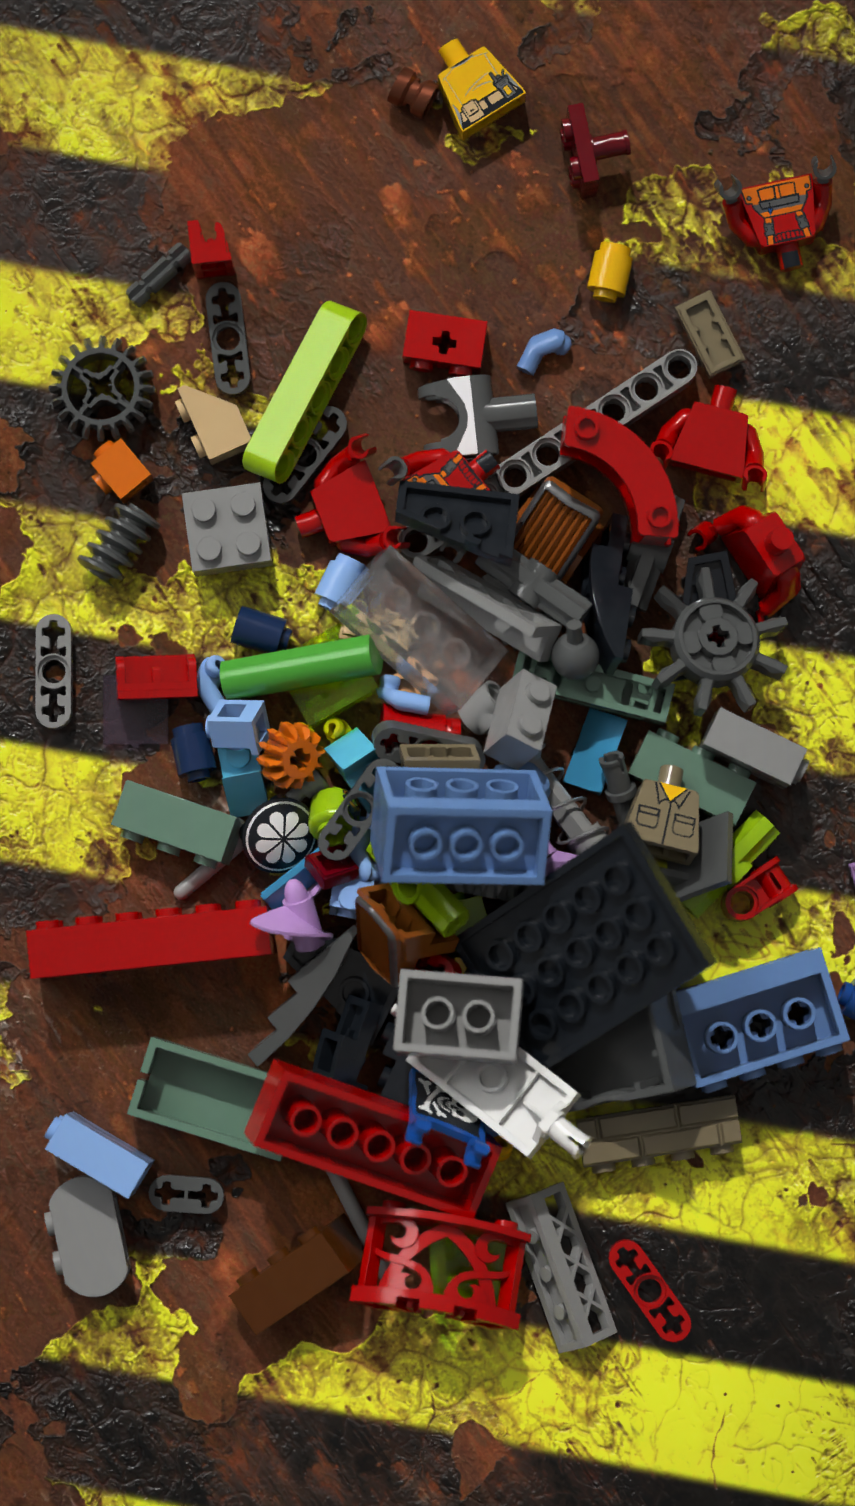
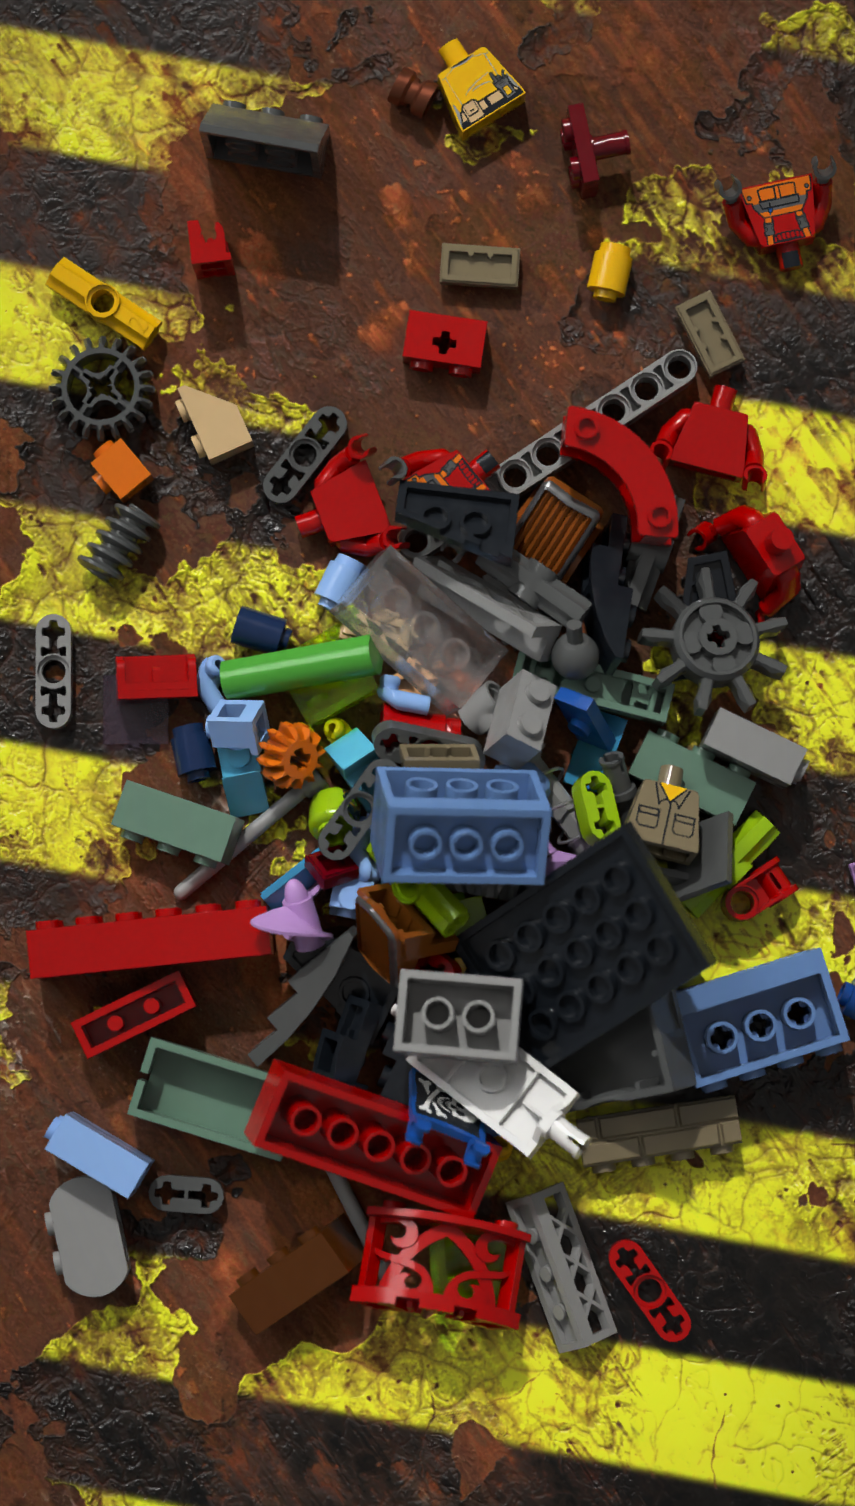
dark grey axle [126,242,191,307] -> none
light grey brick [182,482,273,577] -> none
dark grey beam [206,282,251,397] -> none
dish [239,794,317,873] -> none
lime beam [242,301,367,484] -> none
dark grey connector [417,375,538,460] -> none
medium blue arm [516,328,572,376] -> none
none -> yellow piece [45,257,163,351]
none -> red brick [71,970,199,1059]
none -> dark grey slope [199,100,330,179]
none -> dark tan plate [439,243,520,290]
none -> blue plate [554,687,616,752]
none -> lime beam [572,770,621,846]

